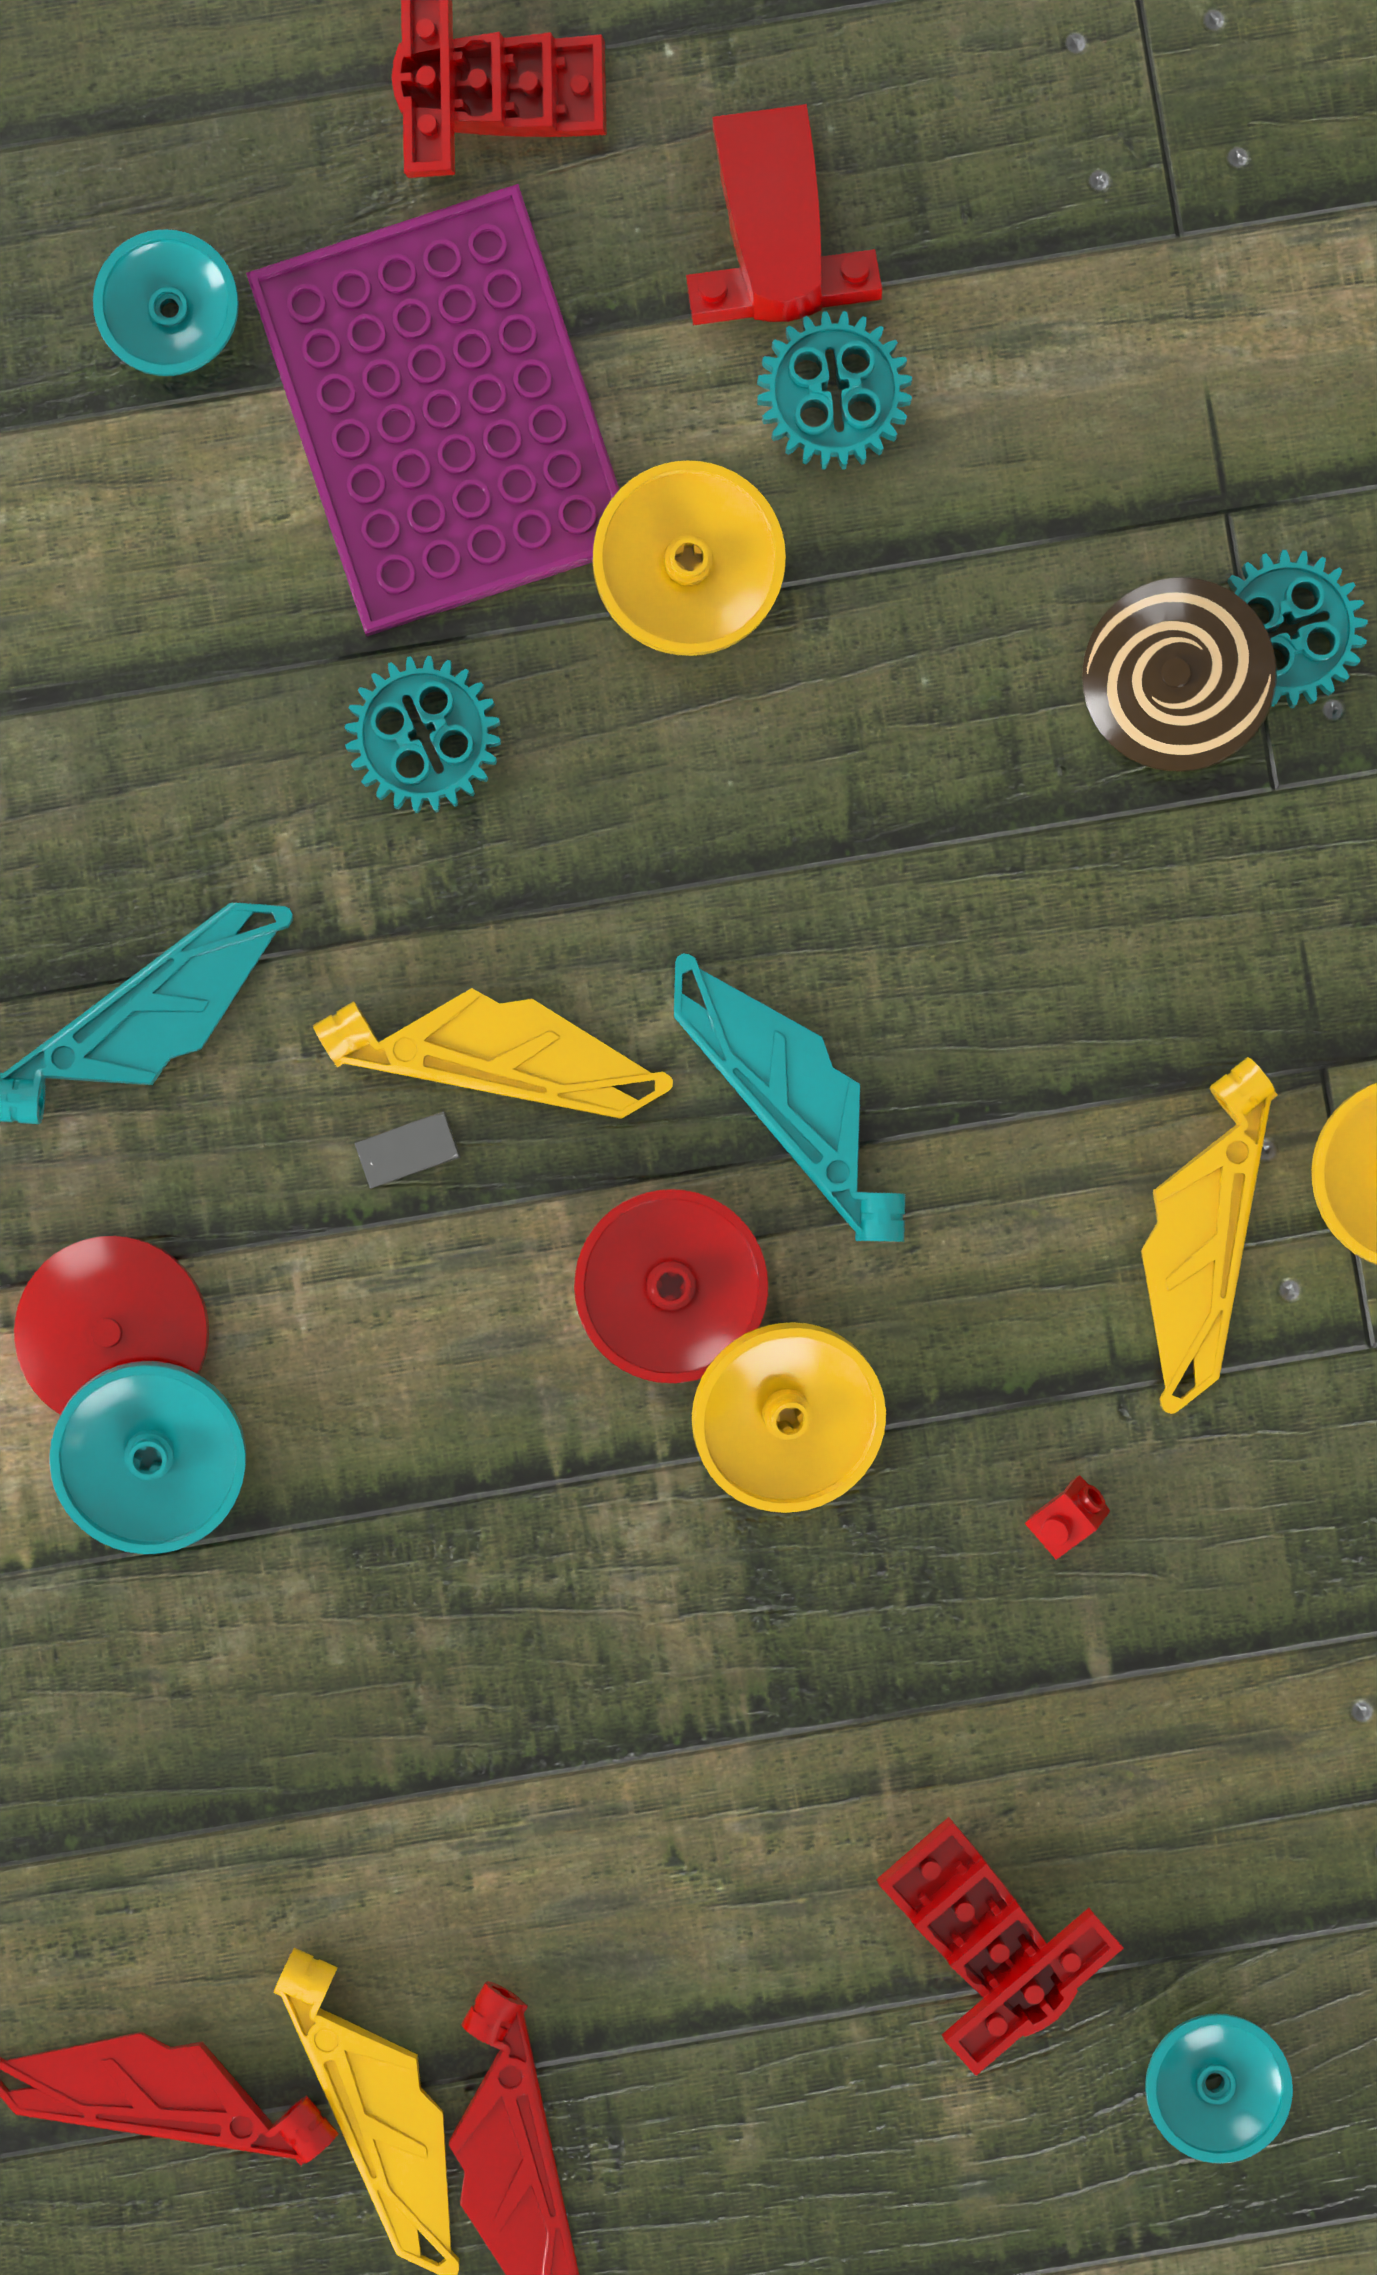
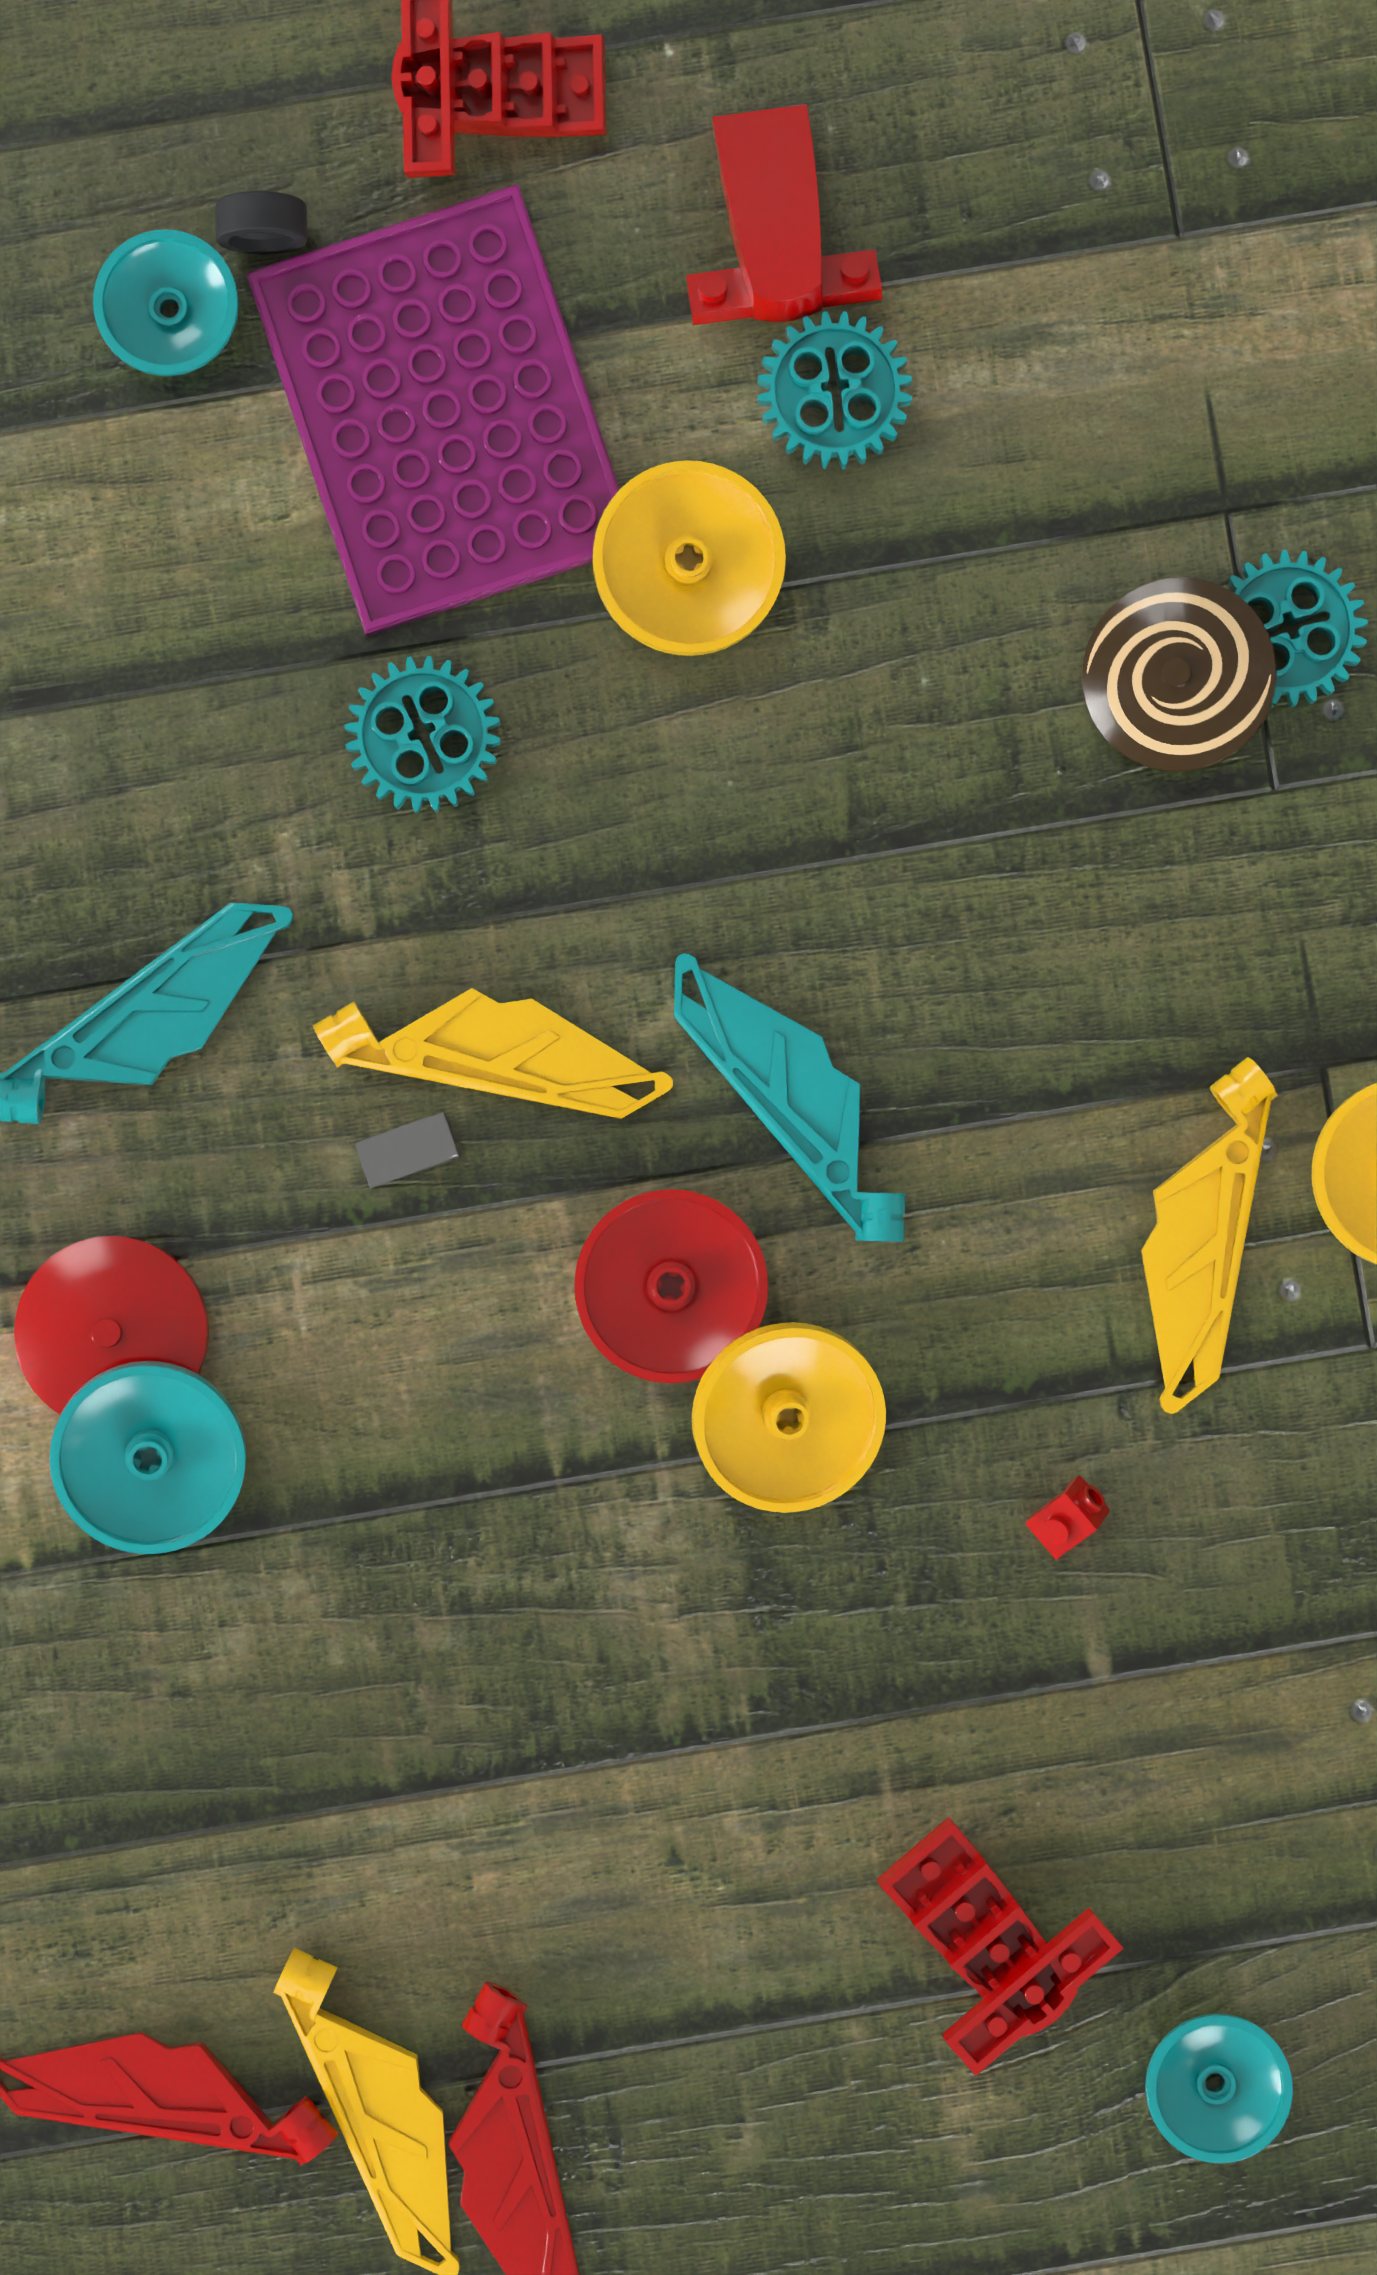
none -> black tyre [215,191,307,254]

